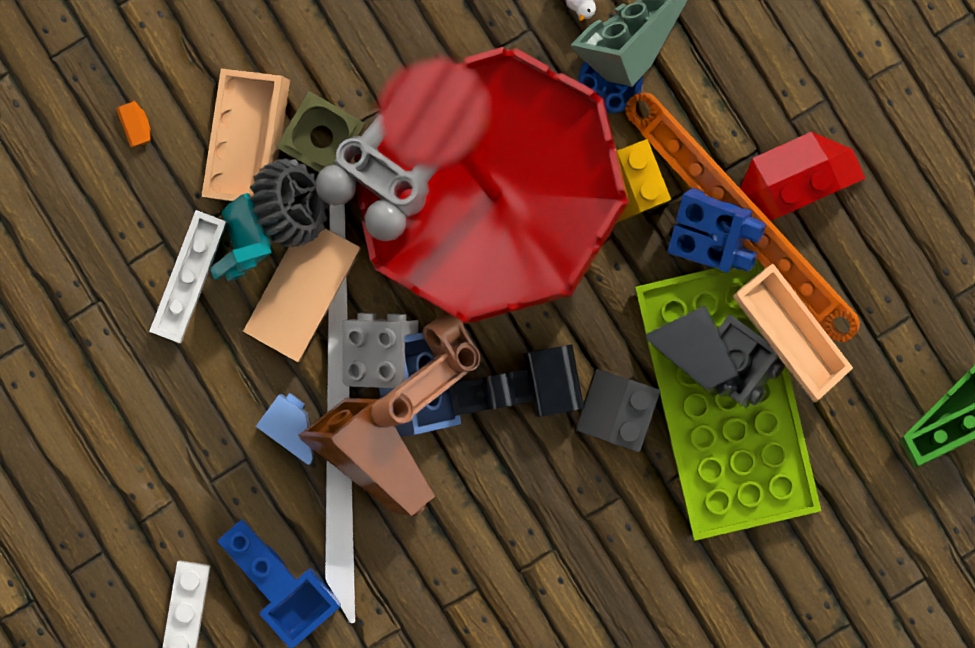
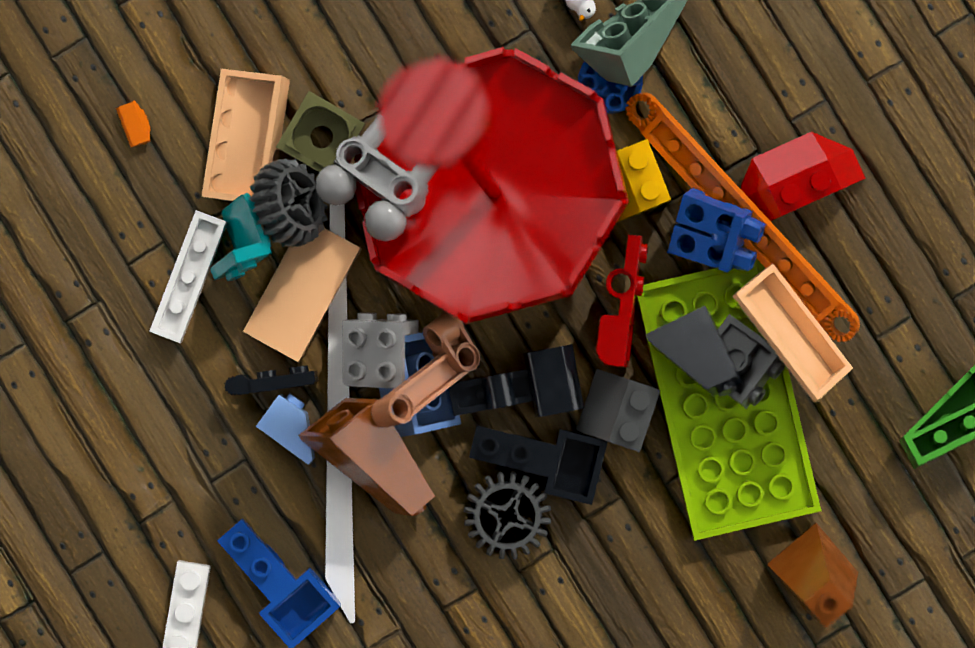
none -> black hinge [224,365,319,395]
none -> dark grey gear [464,471,551,559]
none -> black plate [469,425,608,505]
none -> red plate [597,234,648,367]
none -> dark orange slope [767,522,858,628]

